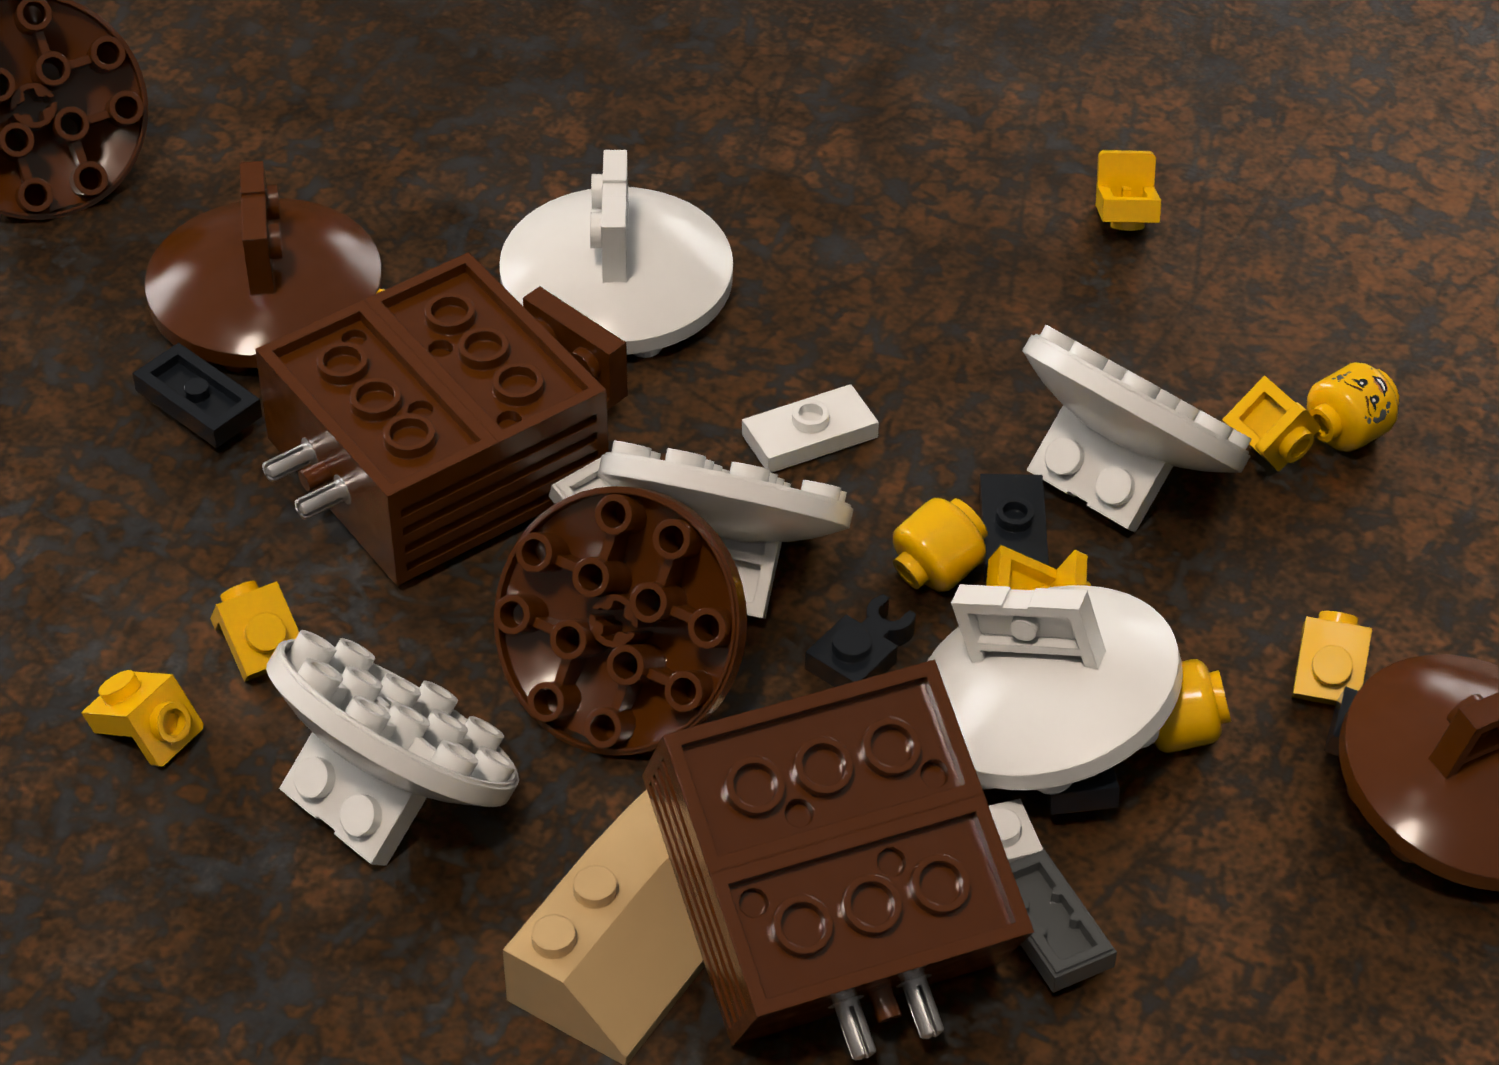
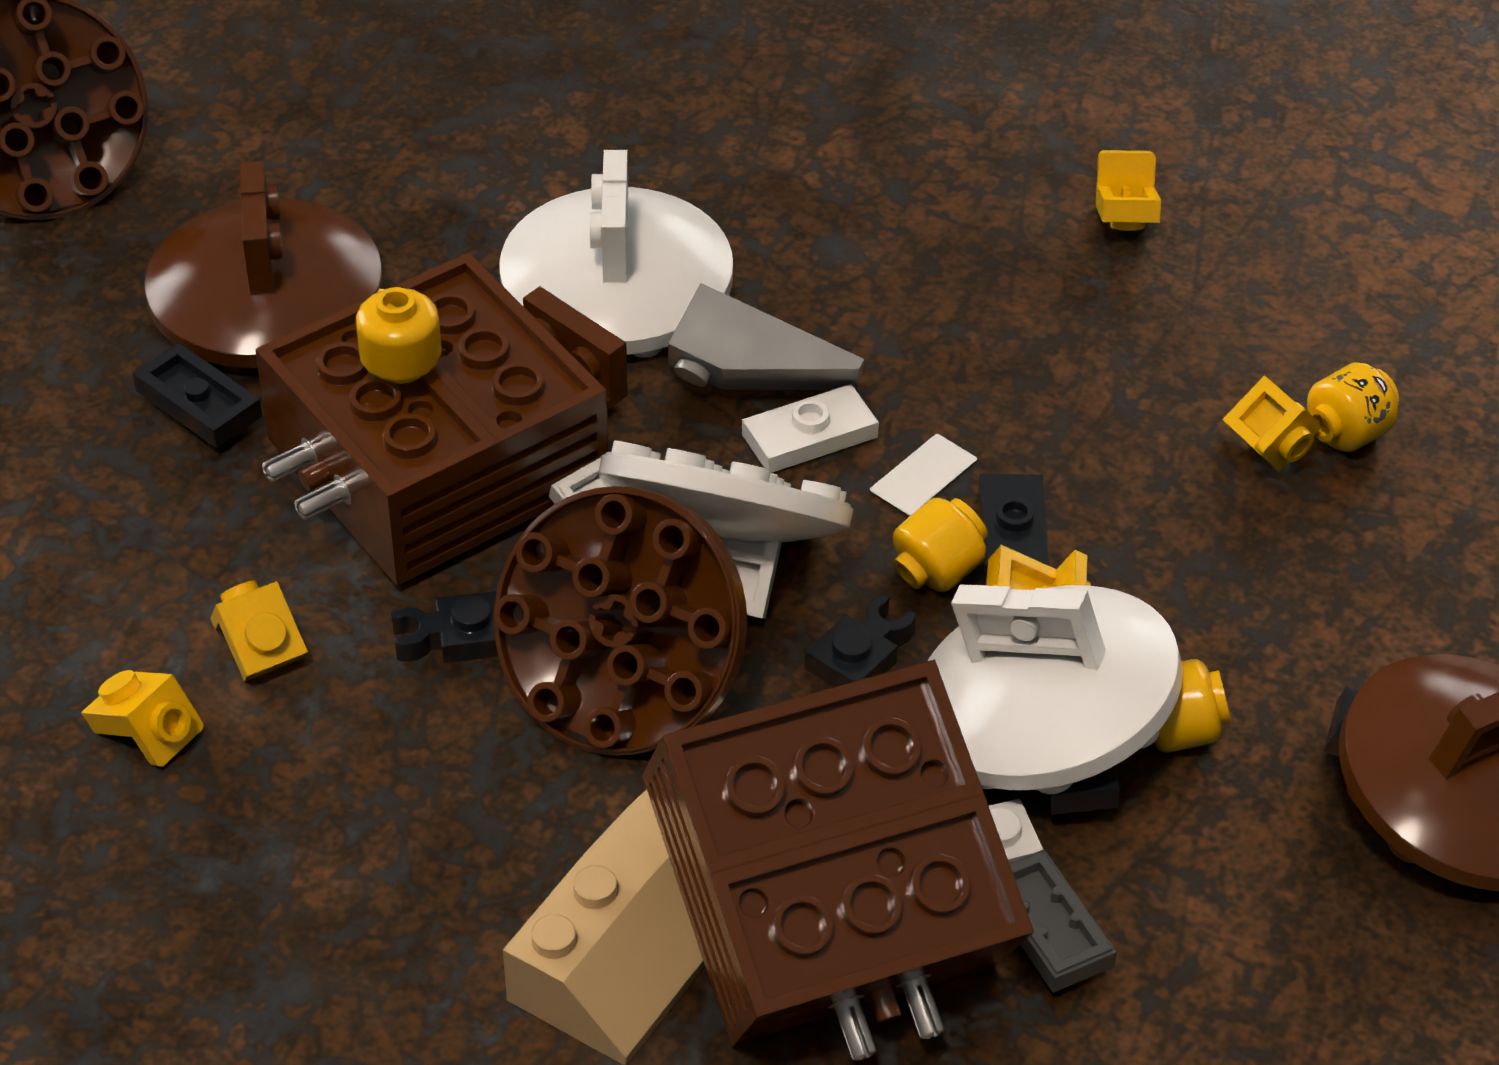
white bracket [266,630,519,866] -> none
white bracket [1022,325,1252,532] -> none
yellow bracket [1292,611,1372,706] -> none
none -> yellow head [355,287,442,384]
none -> black plate [391,591,498,663]
none -> light grey slope [668,283,864,390]
none -> white sticker [870,434,977,515]

